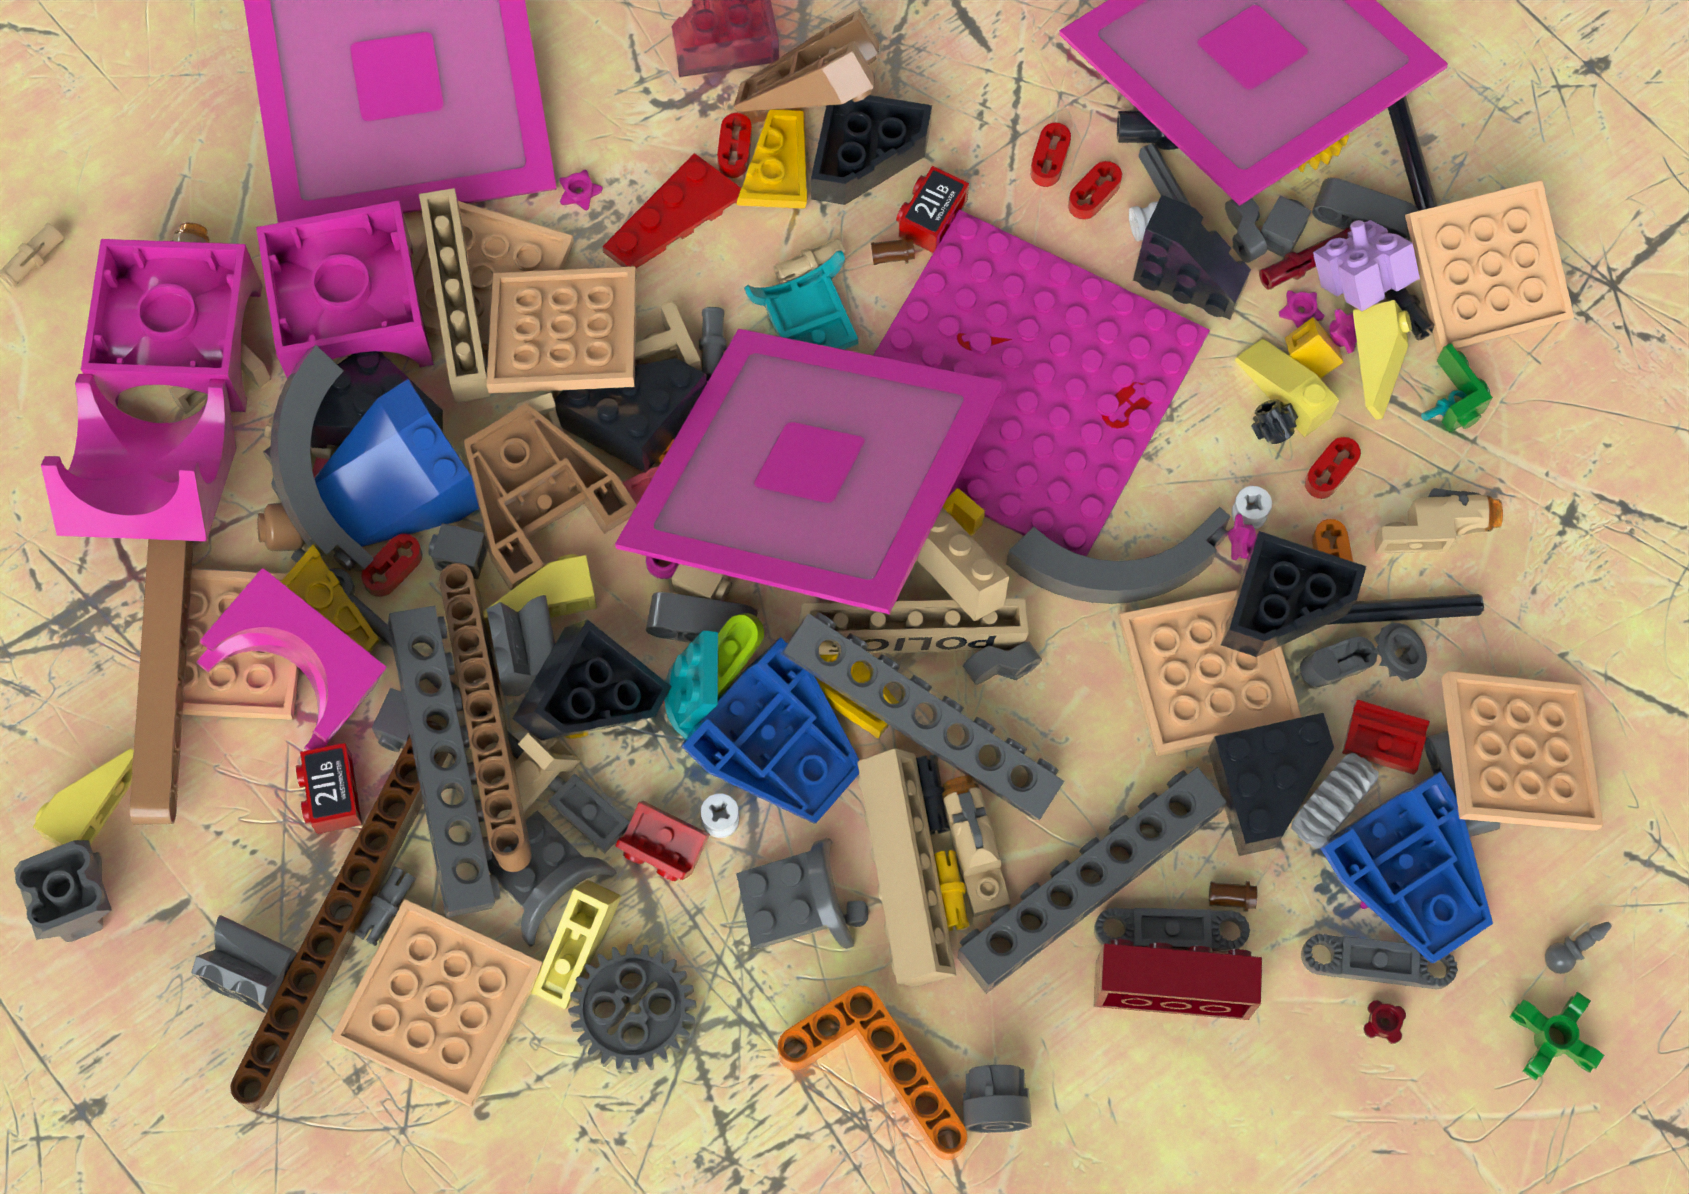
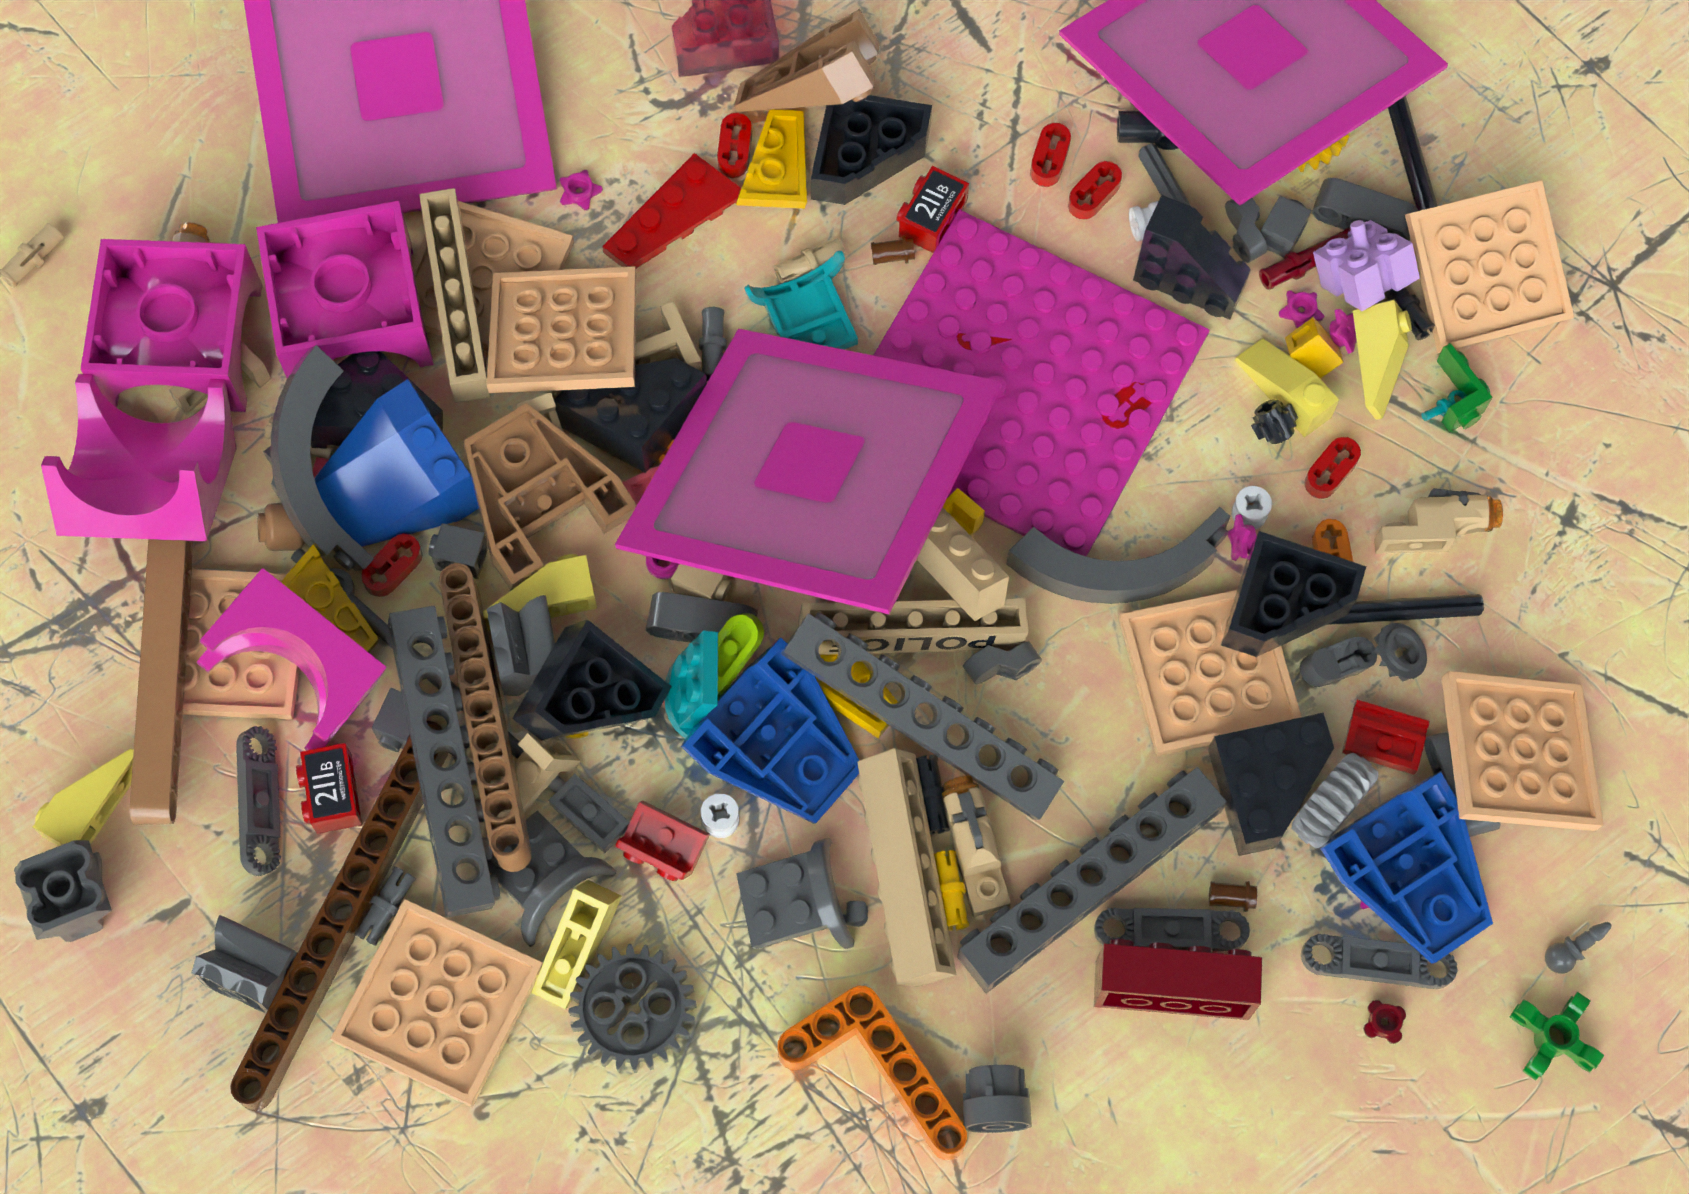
none -> dark grey plate [236,726,281,876]

